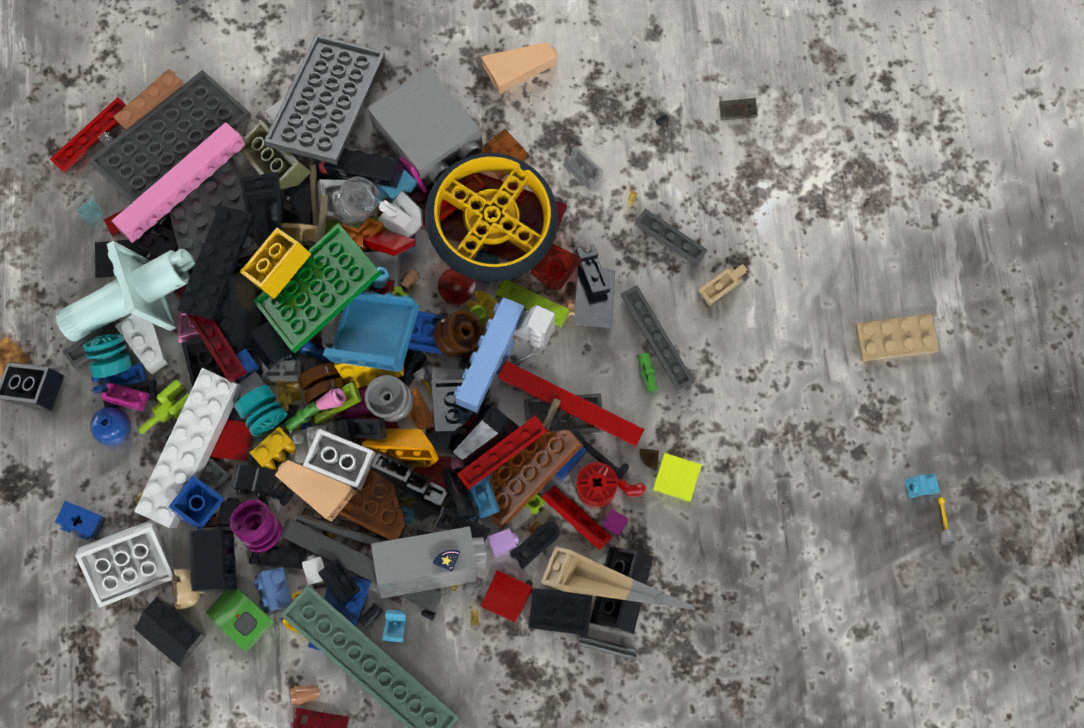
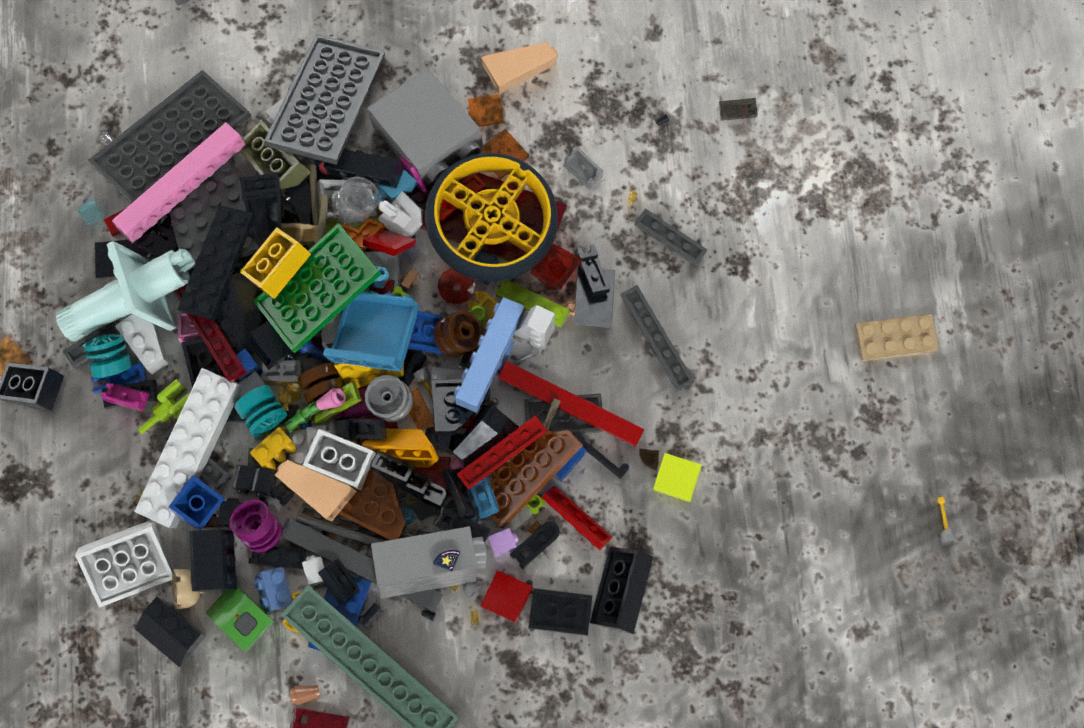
red plate [50,97,126,173] -> none
blue brick [55,501,106,541] -> none
blue cylinder [90,407,131,446] -> none
nougat brick [114,69,183,131] -> none
red tile [210,420,253,462] -> none
medium azure bracket [383,609,406,643] -> none
tan plate [541,546,695,609] -> none
red wheel [576,462,618,508] -> none
dark grey axle [579,635,637,660] -> none
magenta tile [602,509,629,536] -> none
red arm [618,478,646,497] -> none
bright green pin [638,353,659,393] -> none
tan hinge [698,264,747,306] -> none
medium azure bracket [905,474,940,498] -> none
none -> clear orange piece [468,94,504,127]

